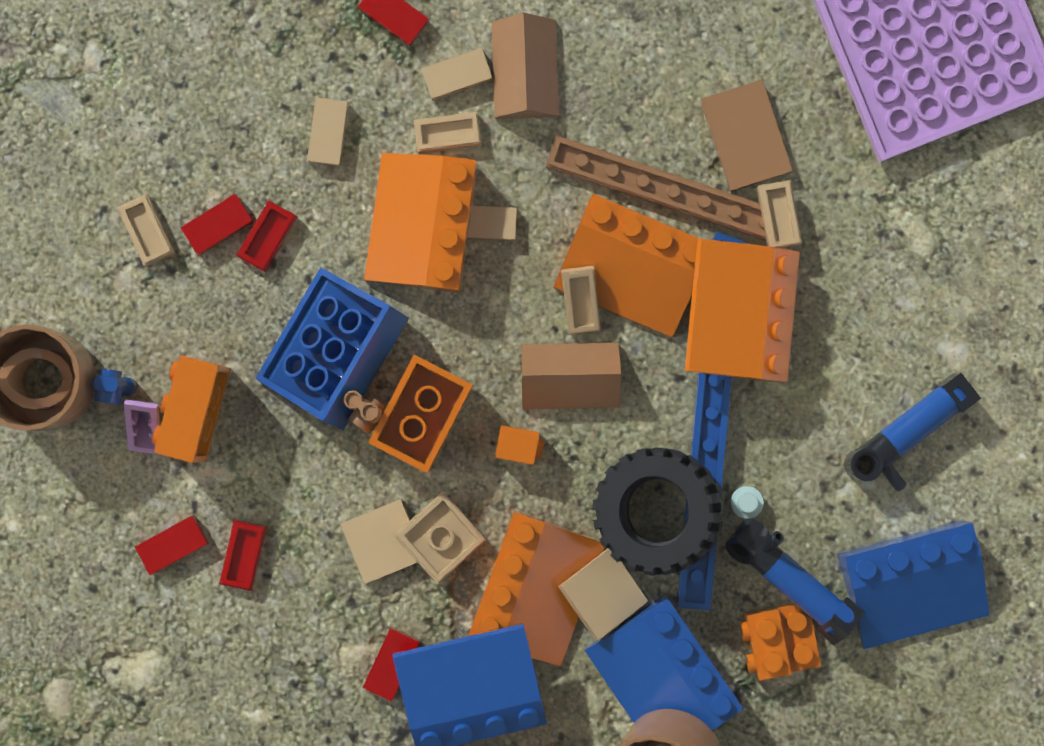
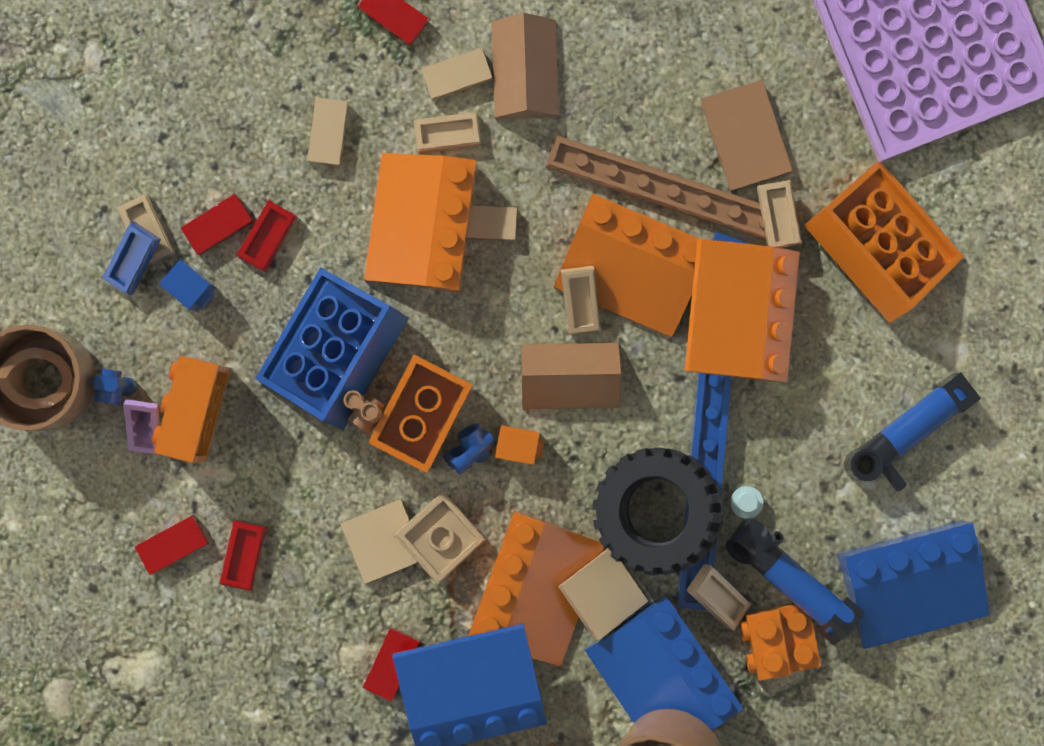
none -> blue tile [102,222,161,295]
none -> blue brick [159,259,216,312]
none -> blue plate [443,423,497,475]
none -> tan tile [686,564,751,631]
none -> orange slope [804,161,964,323]

